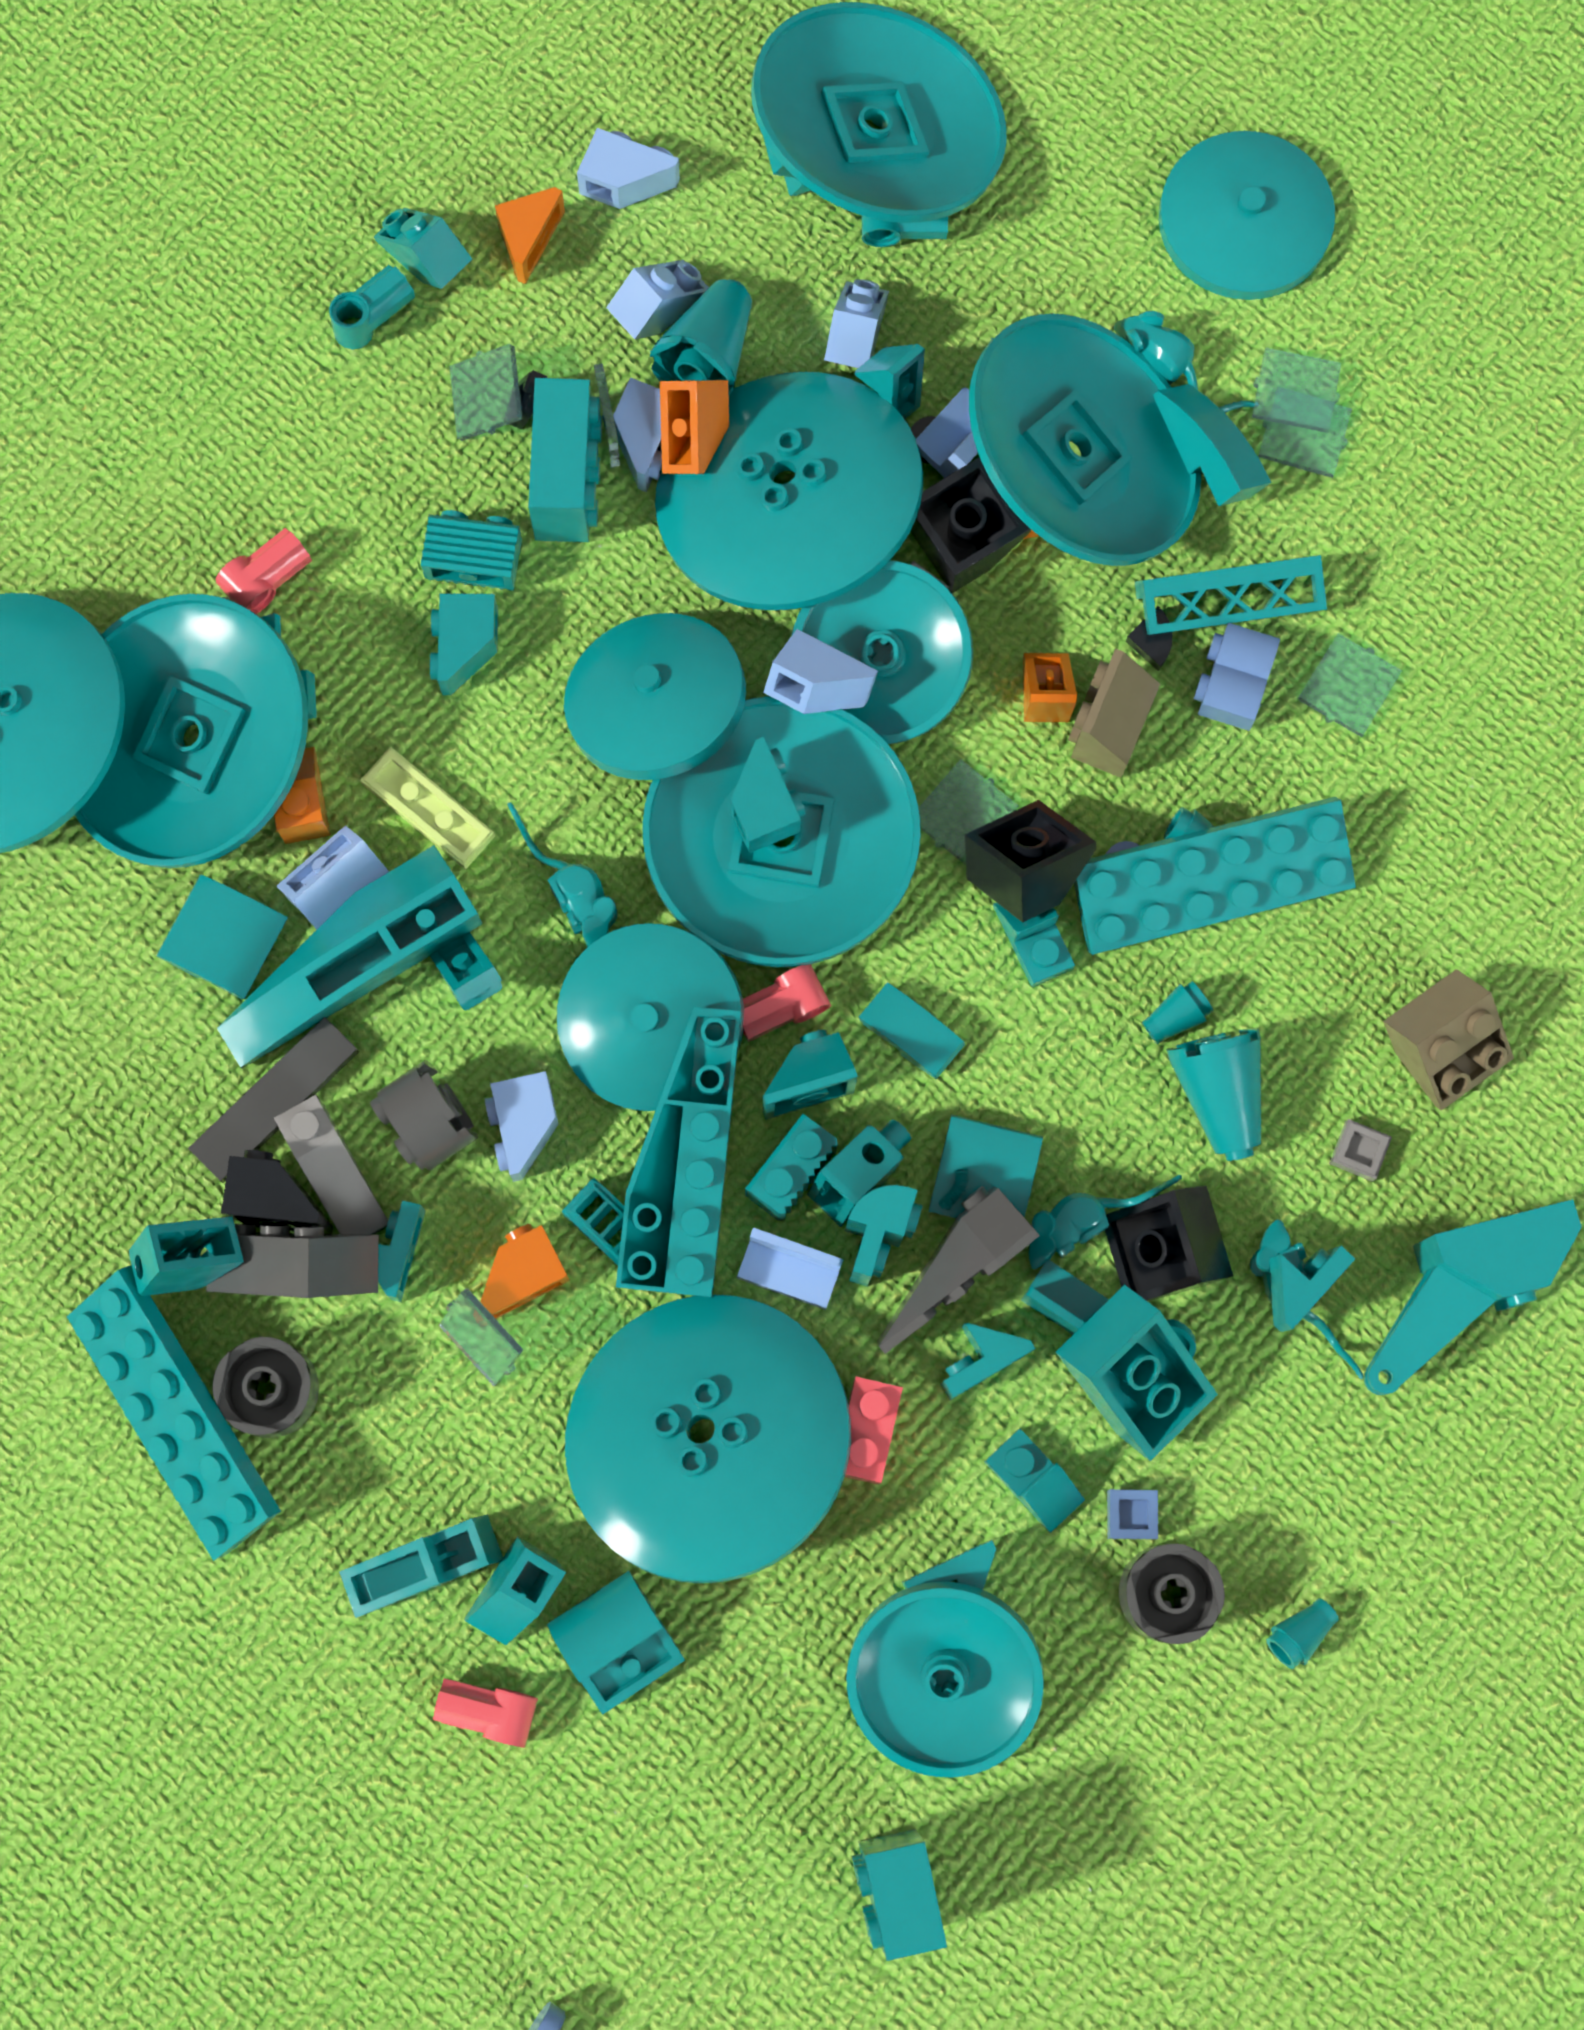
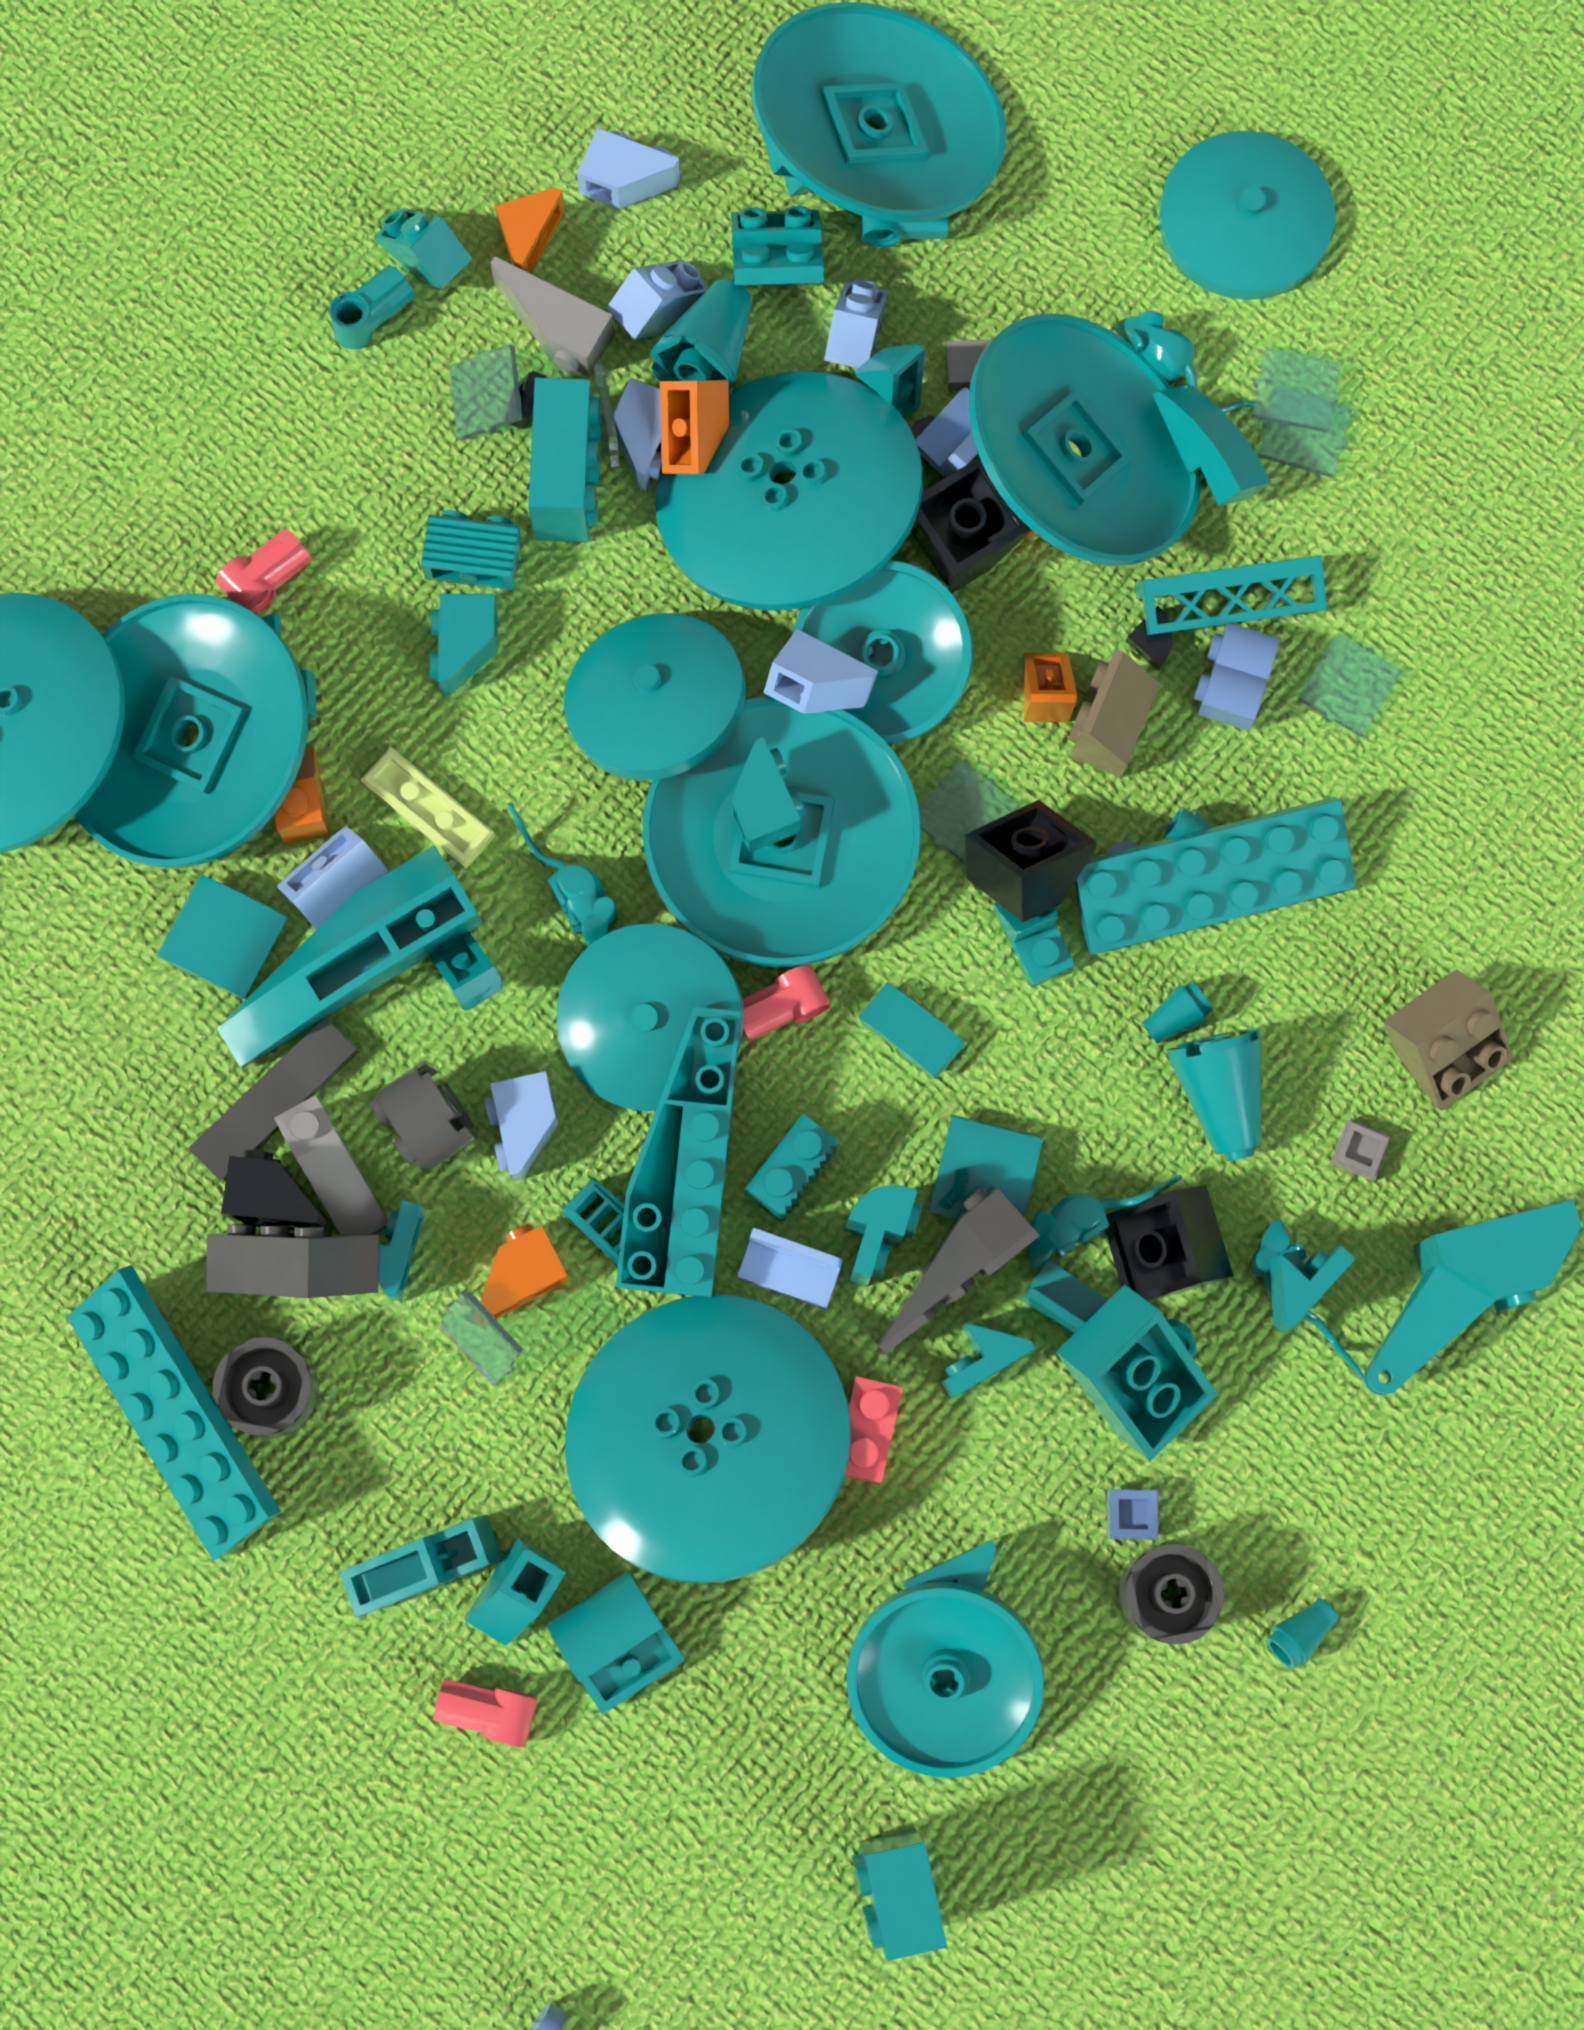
teal torso [129,1216,244,1296] -> none
teal slope [763,1030,858,1120] -> none
teal torso [807,1119,911,1227] -> none
teal slope [984,1429,1085,1533] -> none
none -> light grey slope [490,256,614,377]
none -> teal brick [731,206,824,285]
none -> light grey tile [945,340,991,389]

